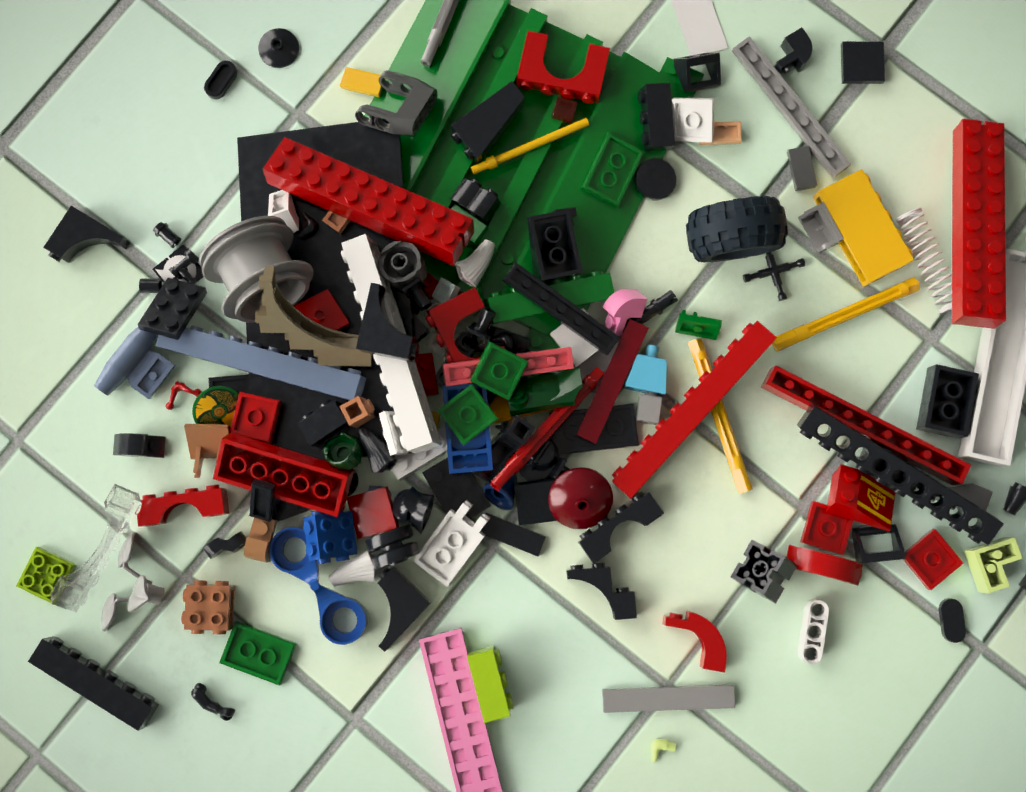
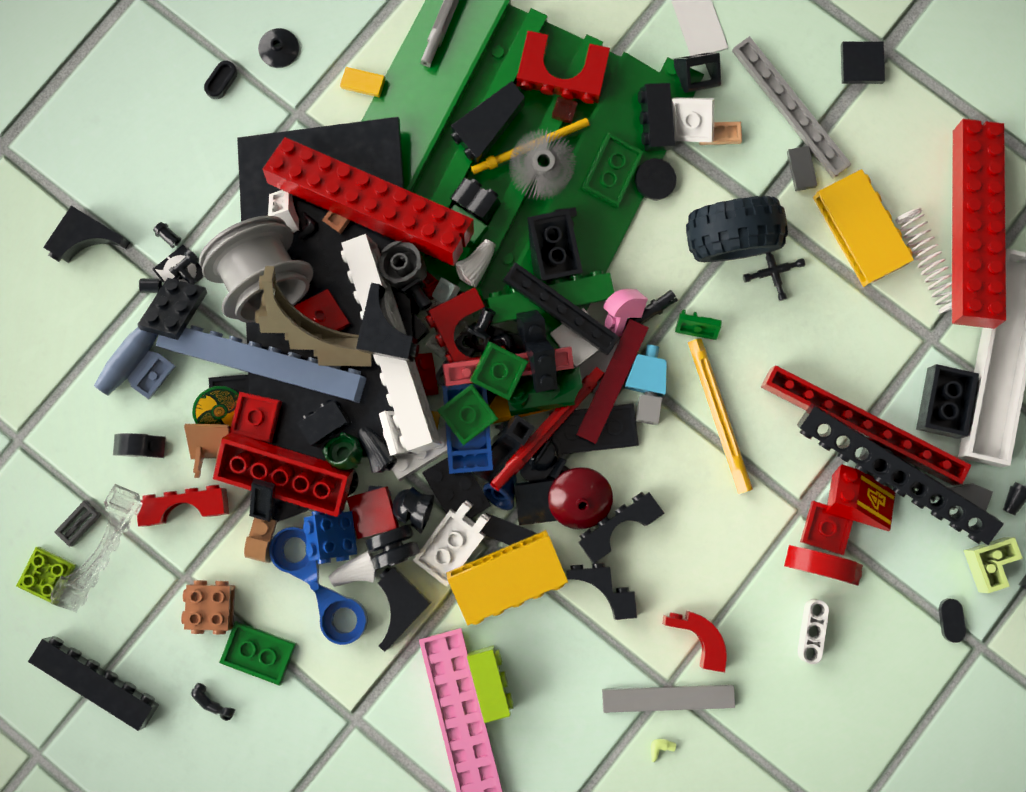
plant [101,531,165,631] -> none
red piece [166,381,202,410] -> none
black piece [203,531,246,559] -> none
nougat brick [339,396,375,428] -> none
dark grey connector [355,70,437,135] -> none
red brick [612,321,777,499] -> none
black brick [731,540,798,604] -> none
yellow piece [772,277,920,352] -> none
black brick [774,27,812,74] -> none
light grey hinge [798,202,844,253] -> none
black tile [852,524,906,563] -> none
red plate [903,529,963,590] -> none
none -> dark grey tile [54,500,102,547]
none -> yellow brick [446,530,568,625]
none -> light grey piece [509,129,576,201]
none -> black arch [516,310,557,393]

